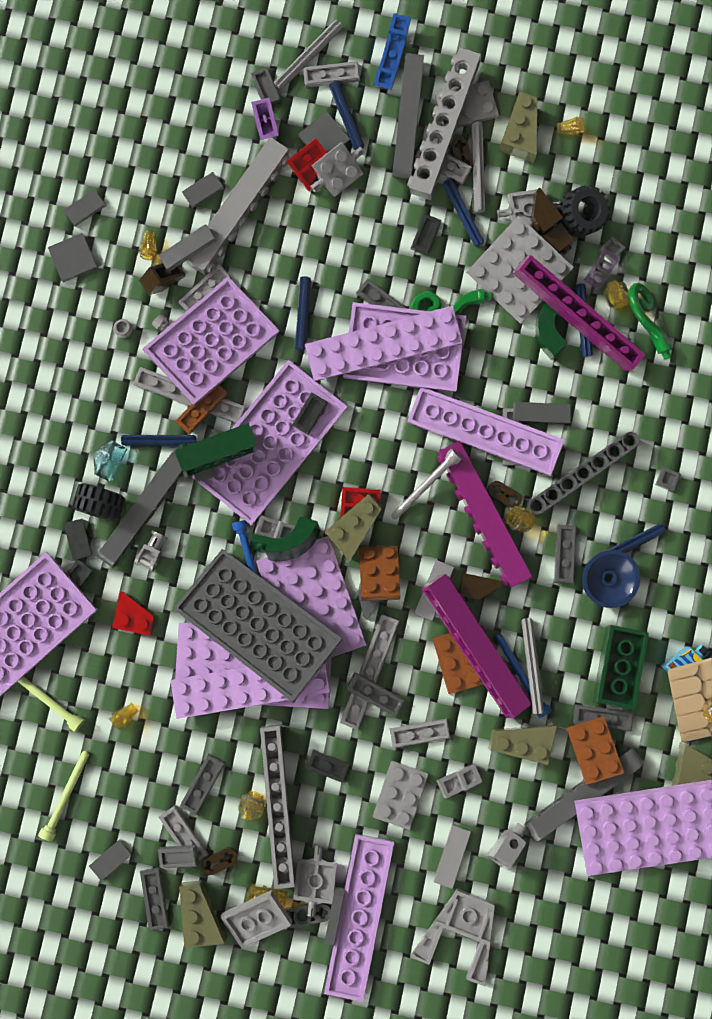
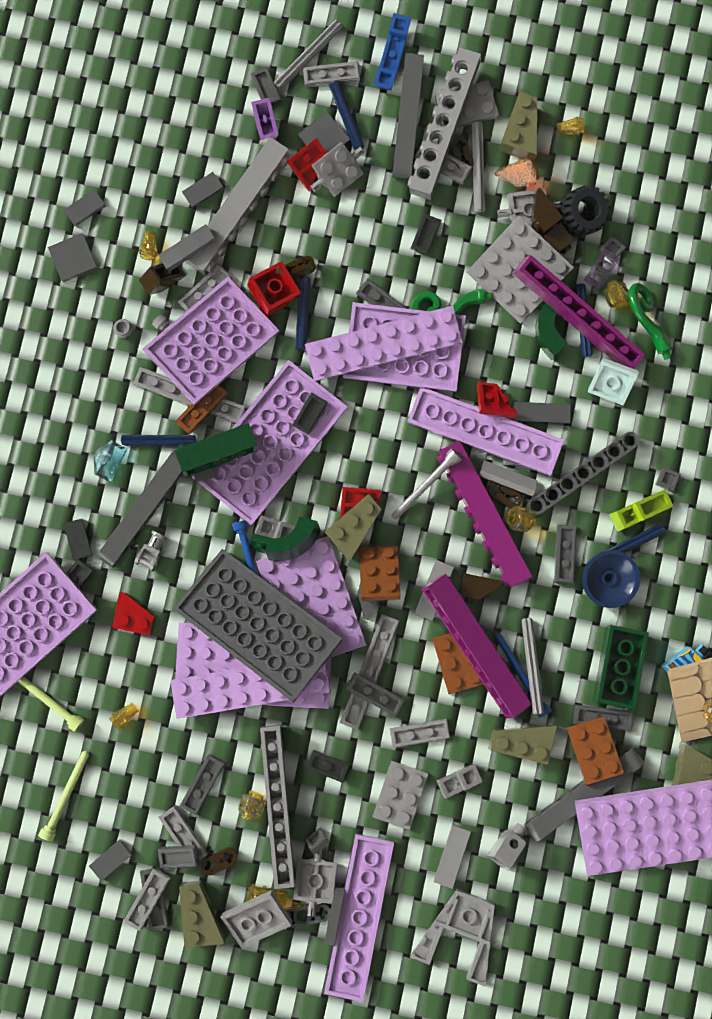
black tyre [71,483,125,521] -> none
dark blue axle [443,178,484,247] -> none
none -> light grey tile [123,867,171,931]
none -> red slope [247,261,301,317]
none -> dark brown beam [284,256,316,281]
none -> dark grey tile [305,827,330,855]
none -> red wing [477,382,517,418]
none -> light grey tile [479,460,538,496]
none -> clear orange slope [495,156,540,188]
none -> light aqua plate [588,358,639,405]
none -> lime slope [609,489,673,532]

